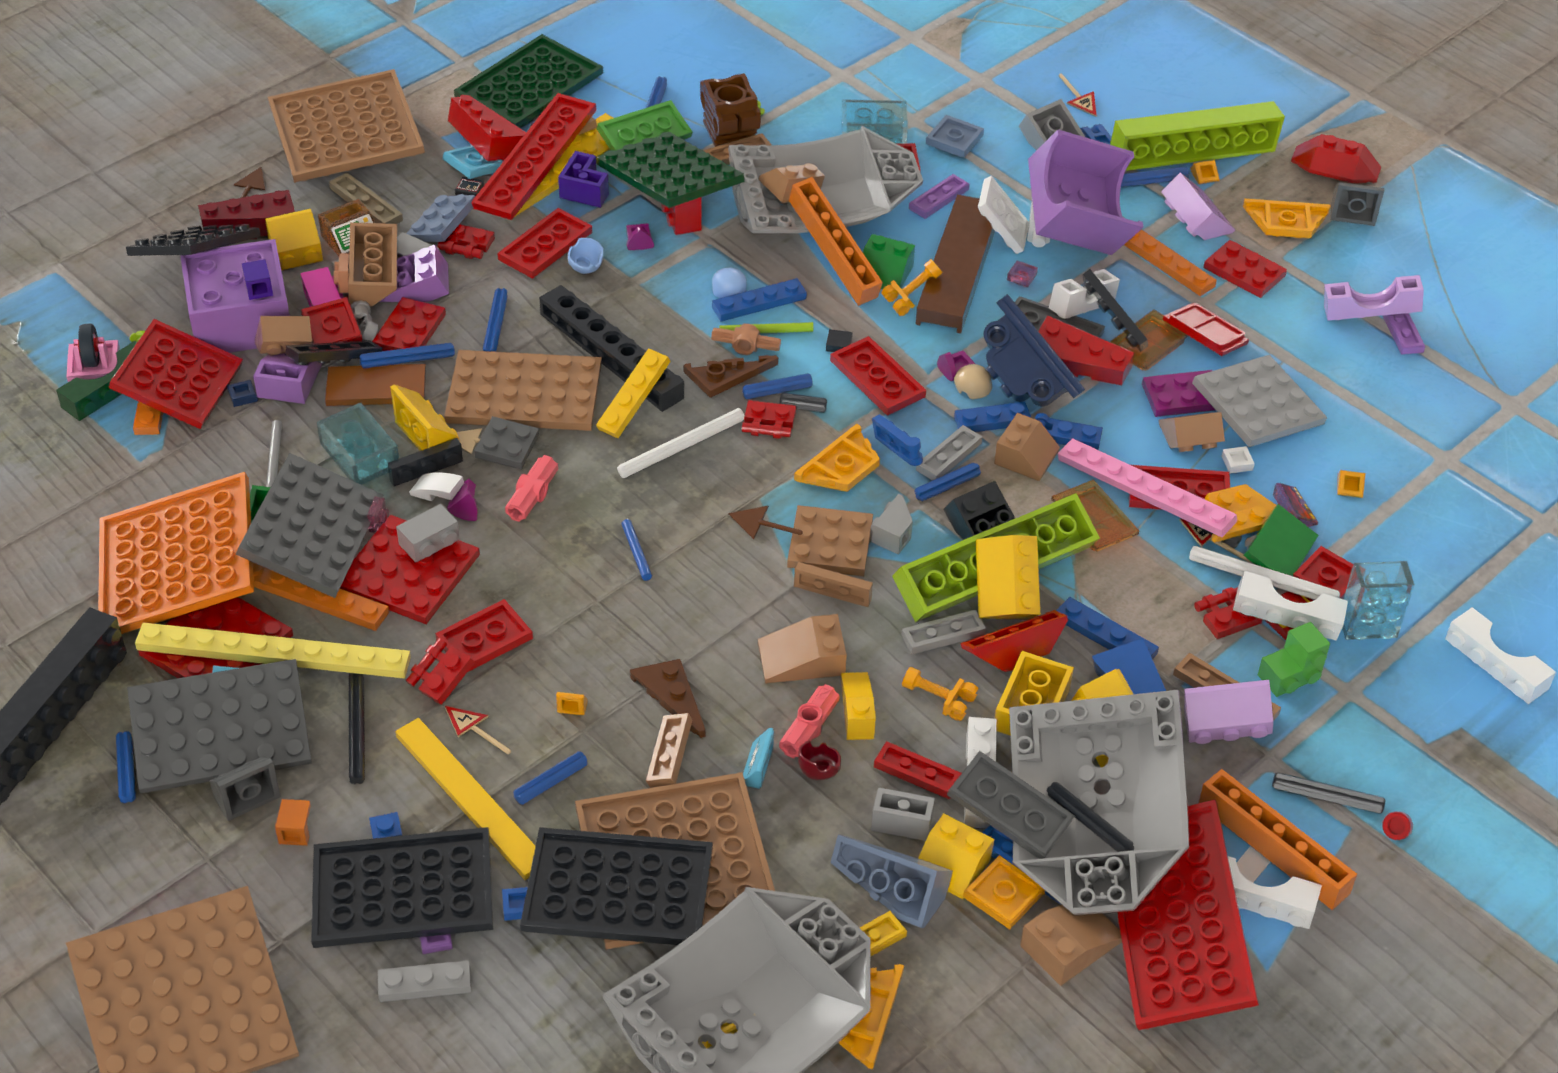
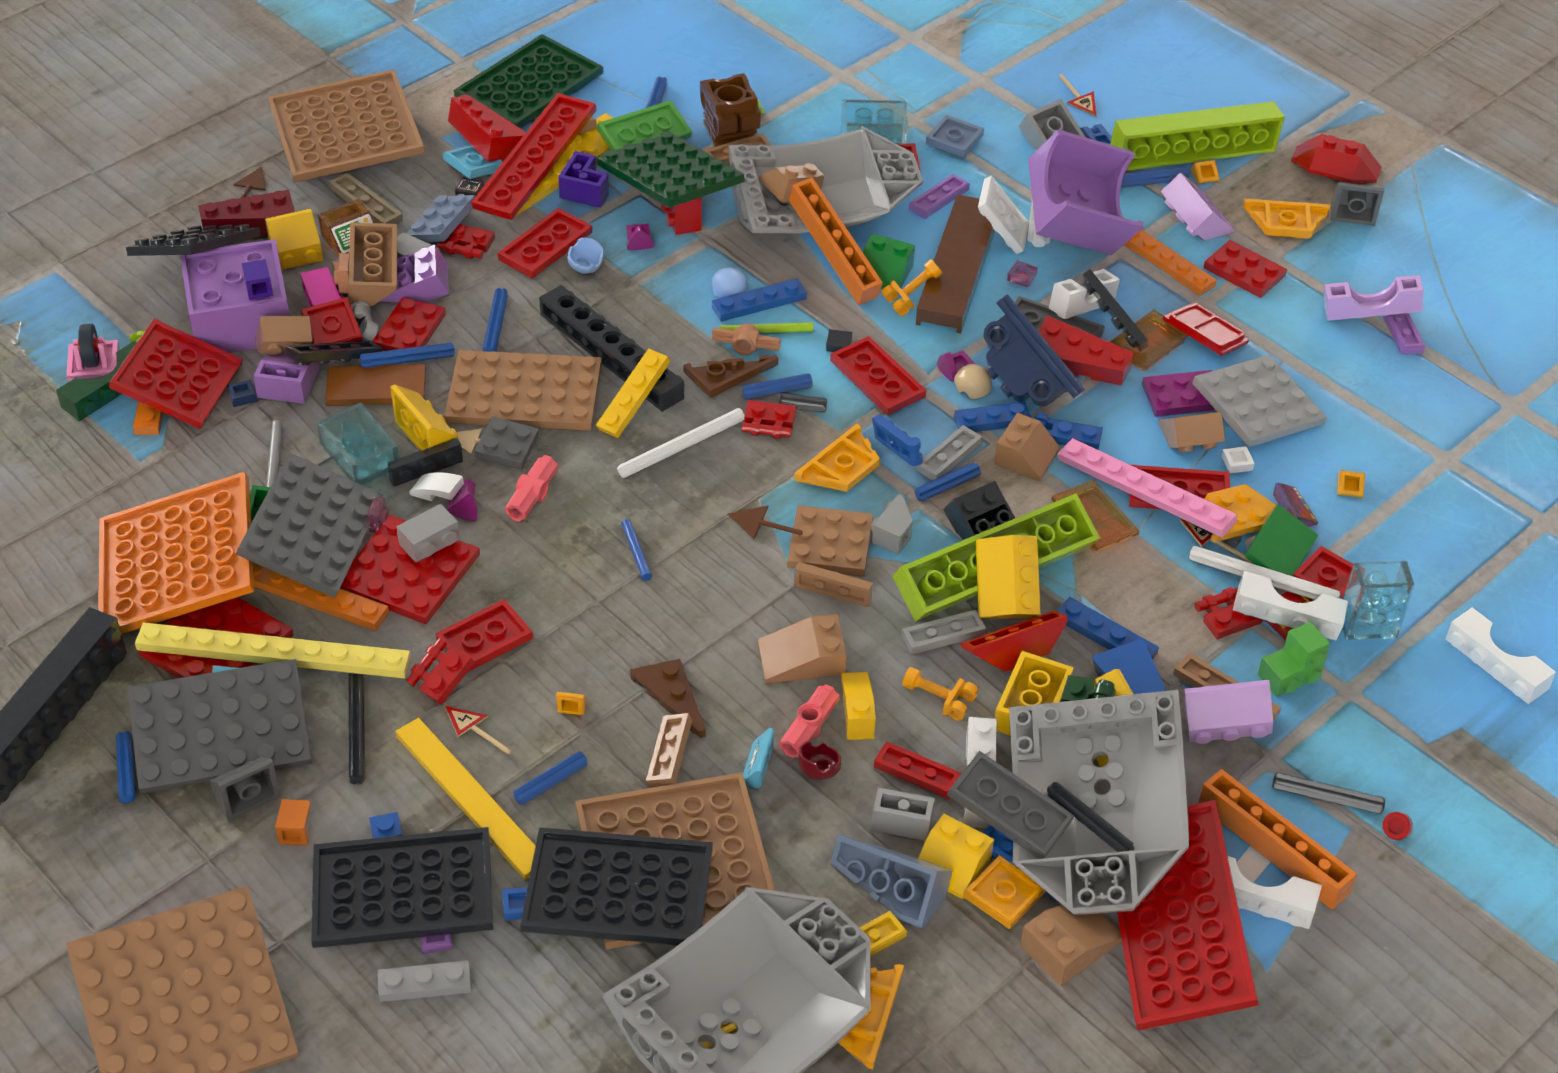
none -> dark green plate [1061,675,1116,702]

